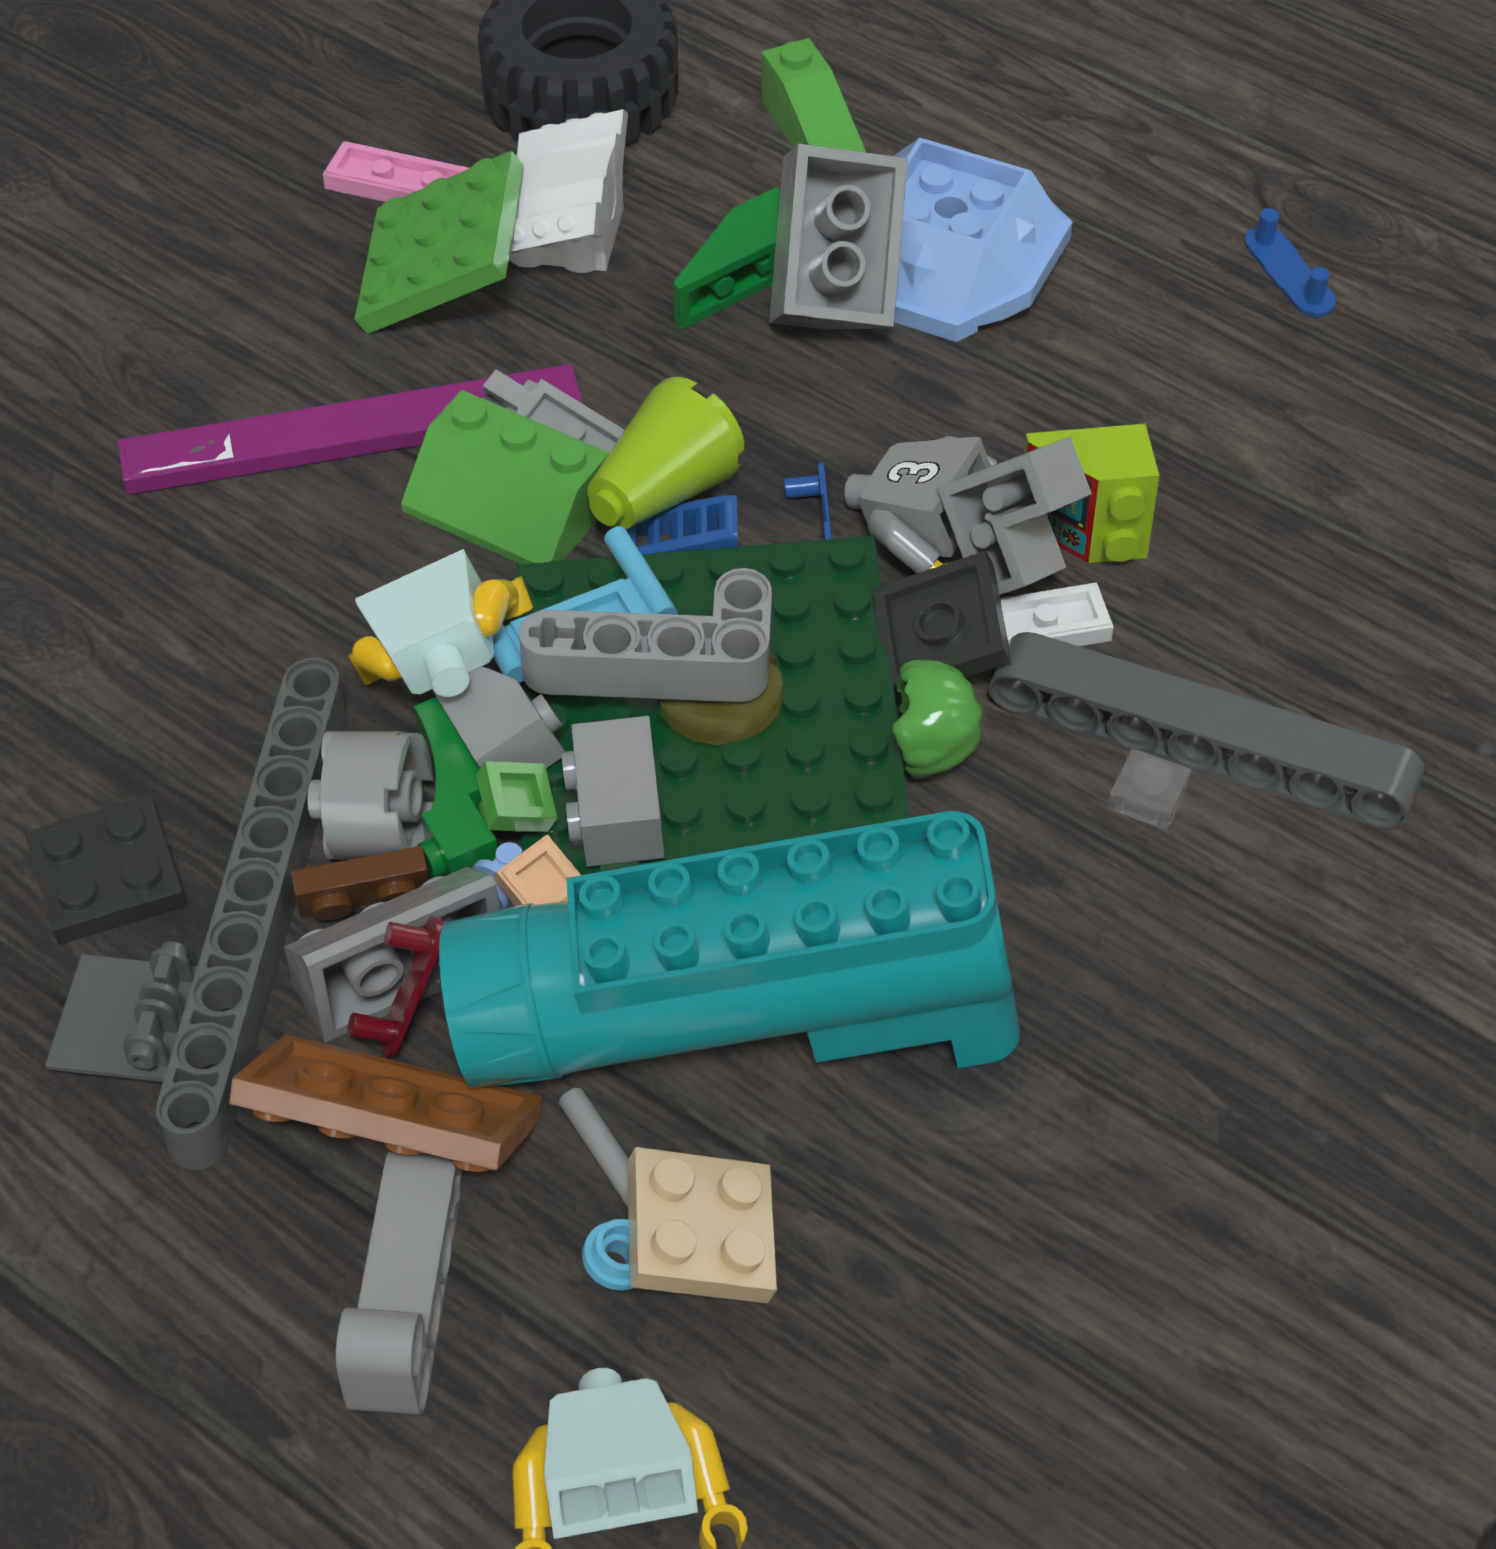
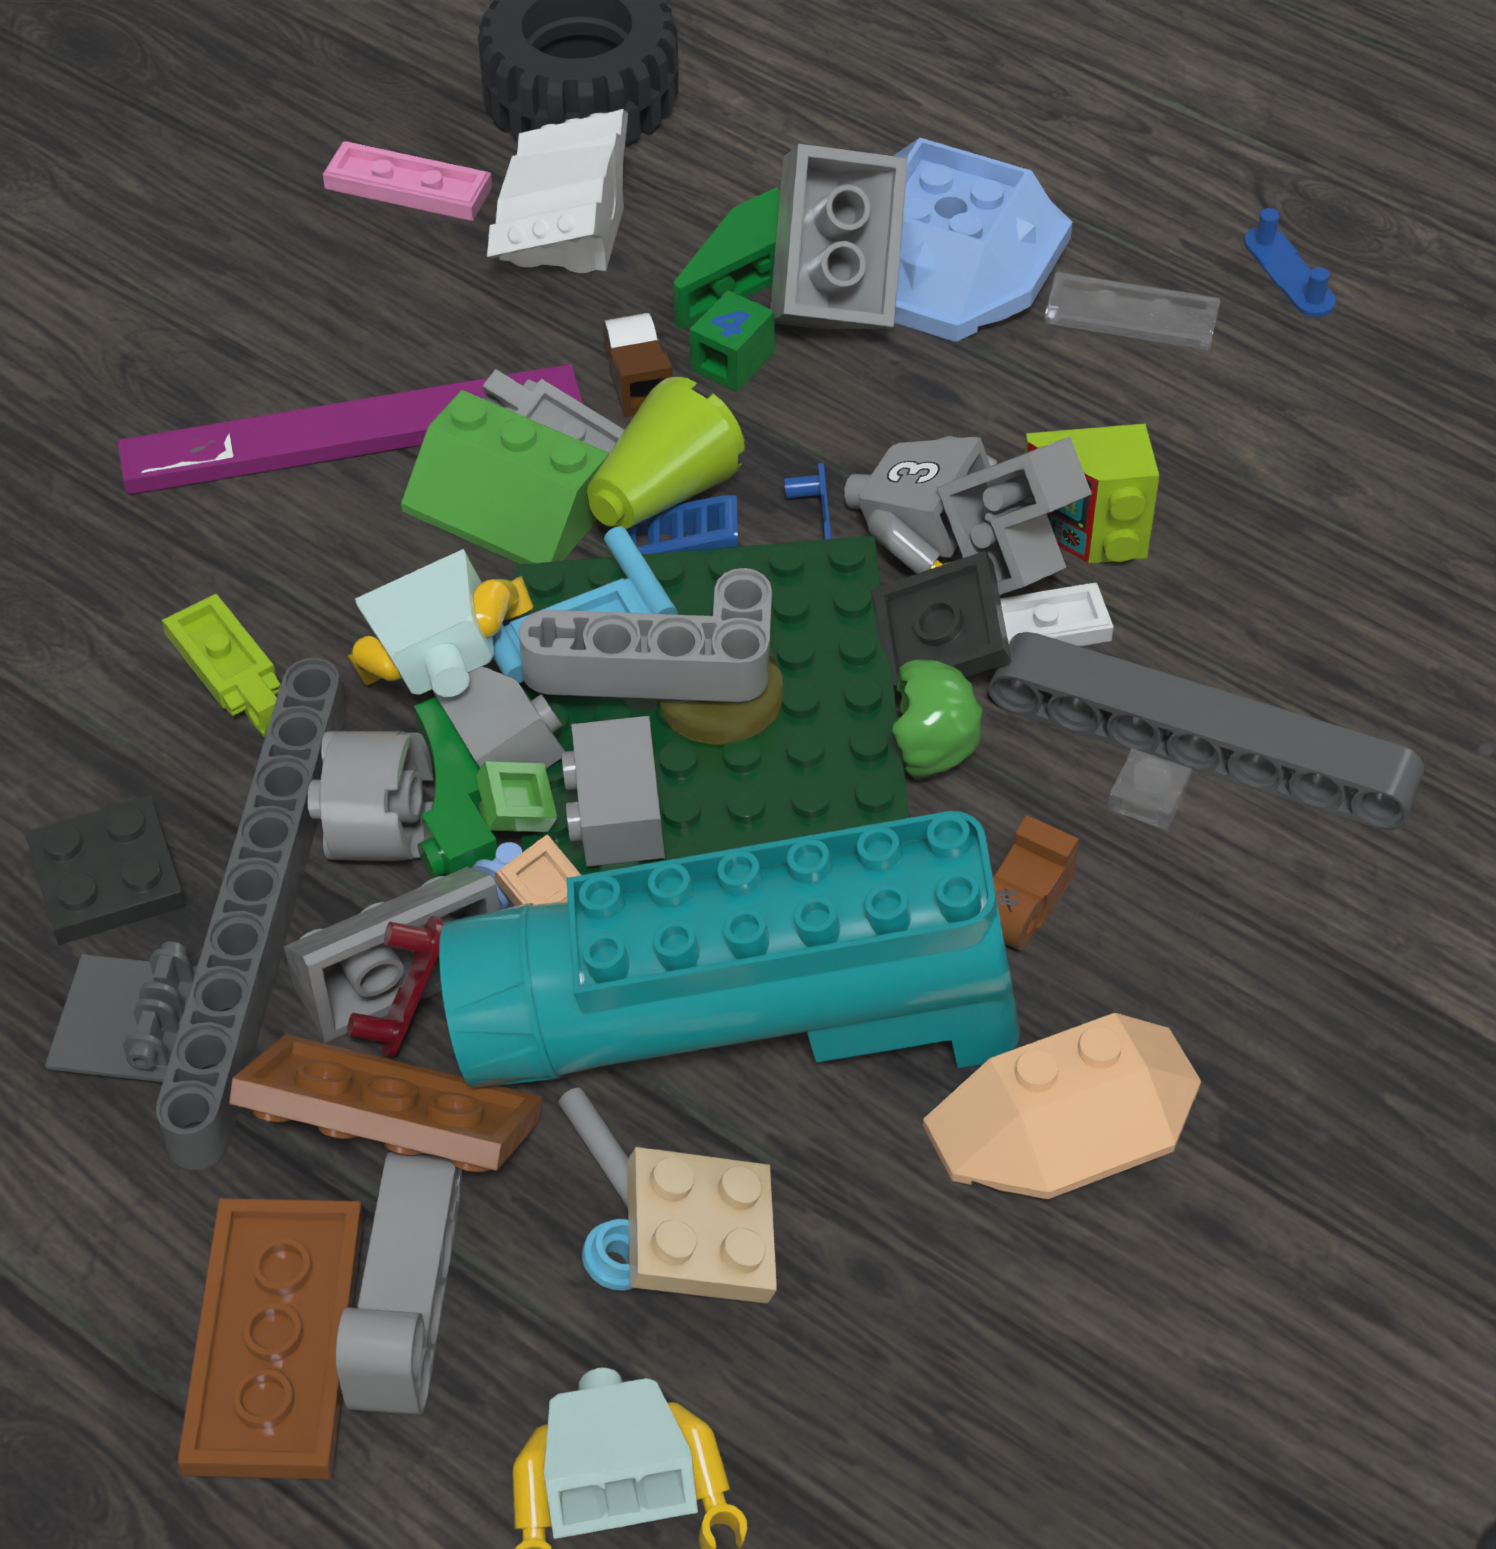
reddish brown plate [291,846,428,921] -> none
bright green plate [354,150,524,334] -> none
bright green slope [761,38,866,153] -> none
none -> lime hinge [161,594,281,737]
none -> dark orange plate [177,1198,364,1479]
none -> reddish brown leg [603,313,673,417]
none -> green brick [689,290,775,392]
none -> light nougat wedge [923,1013,1201,1199]
none -> dark orange leg [993,815,1079,950]
none -> clear tile [1045,272,1220,350]

